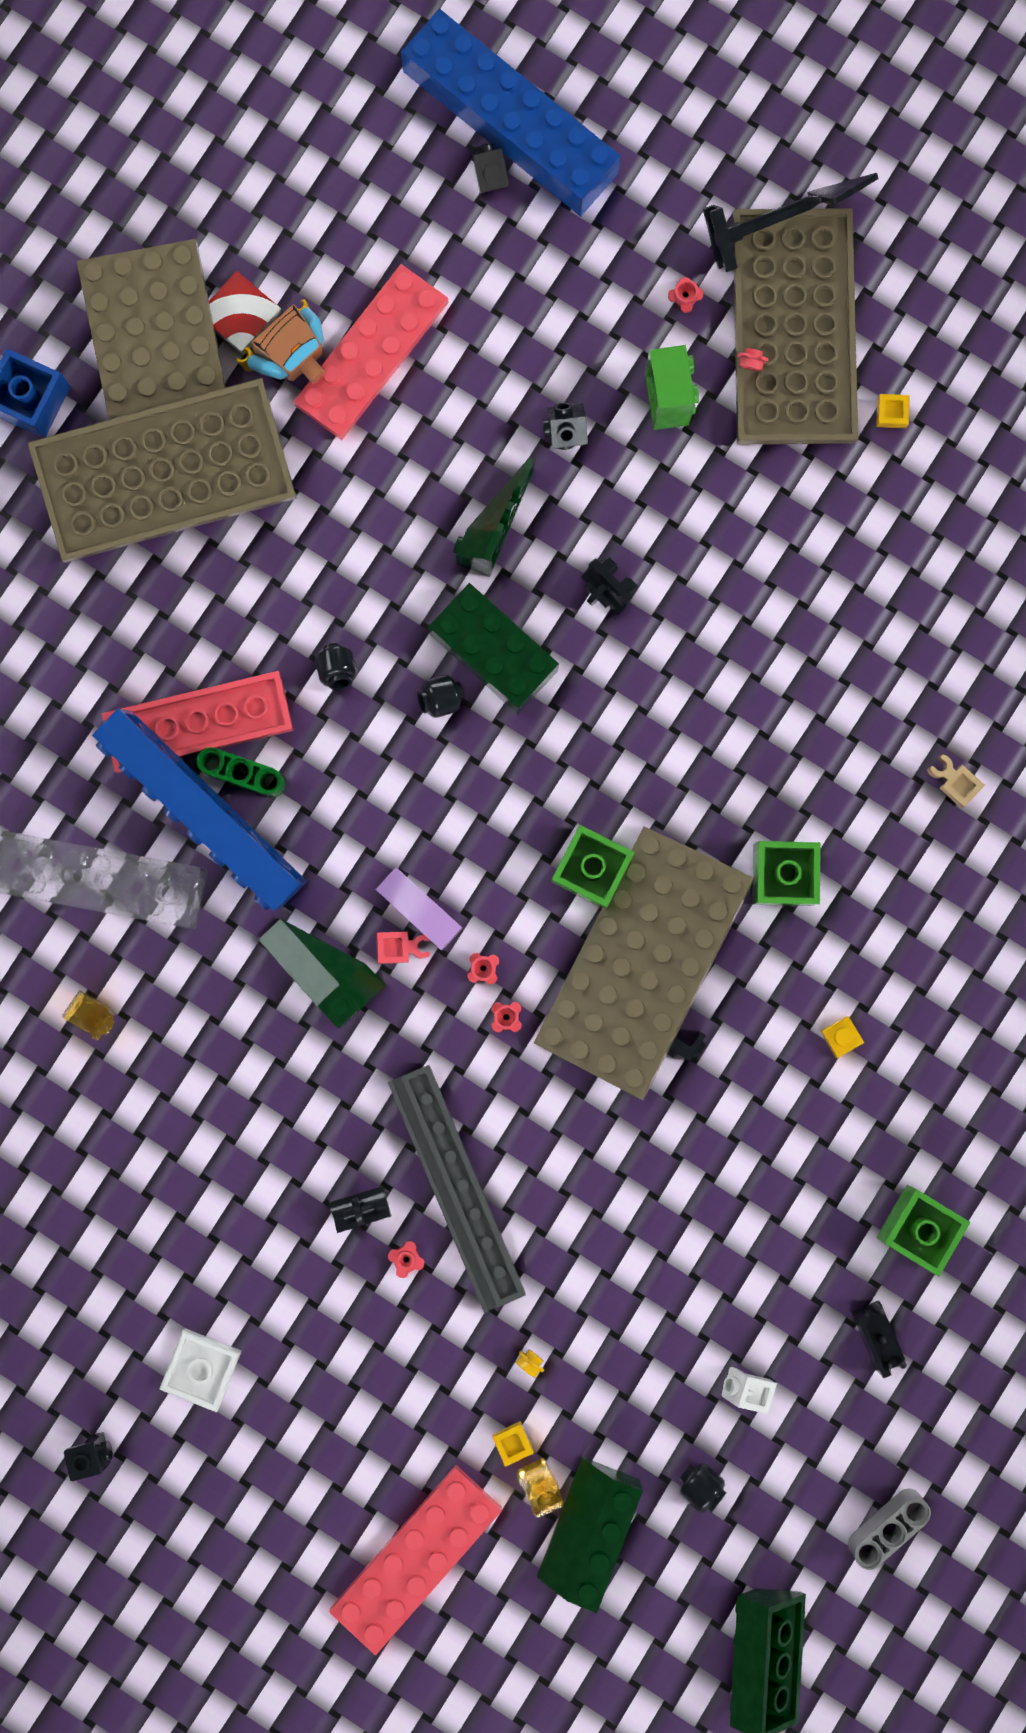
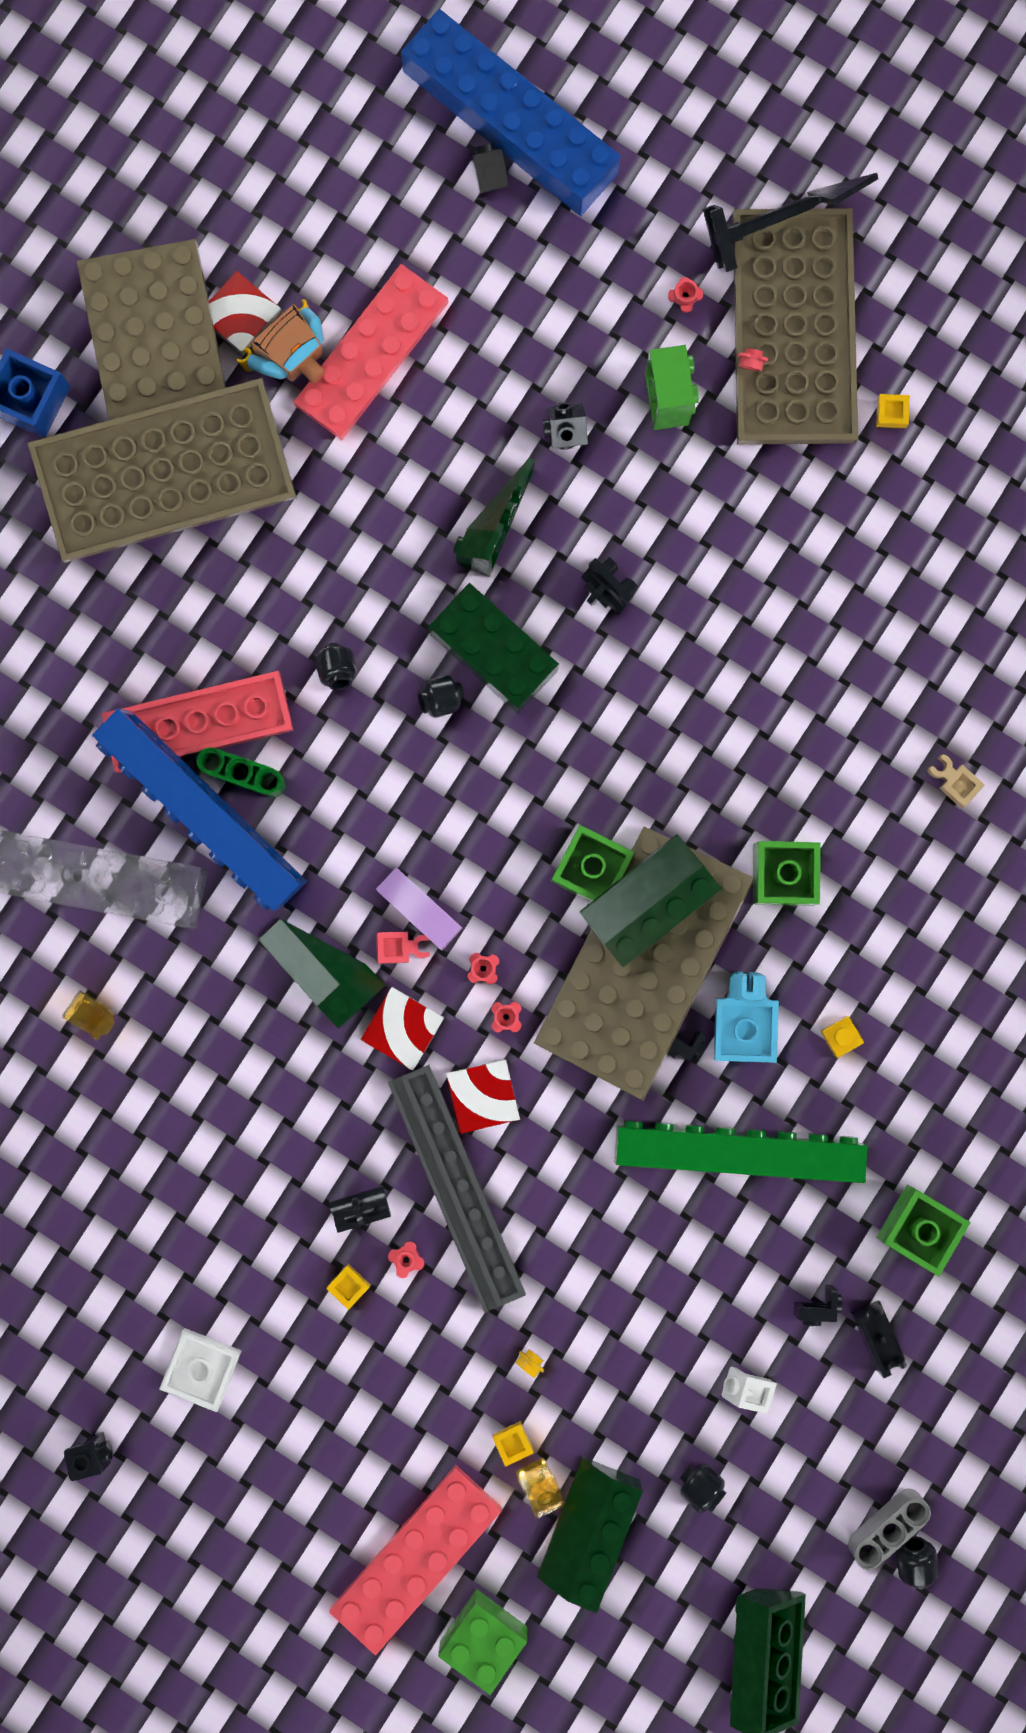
none -> yellow plate [326,1263,371,1310]
none -> tile [360,987,444,1071]
none -> bright green brick [438,1589,527,1695]
none -> tile [446,1059,520,1134]
none -> dark green slope [579,834,722,967]
none -> green brick [614,1120,867,1183]
none -> medium azure plate [714,972,779,1063]
none -> black bracket [794,1285,842,1326]
none -> black head [895,1536,940,1589]

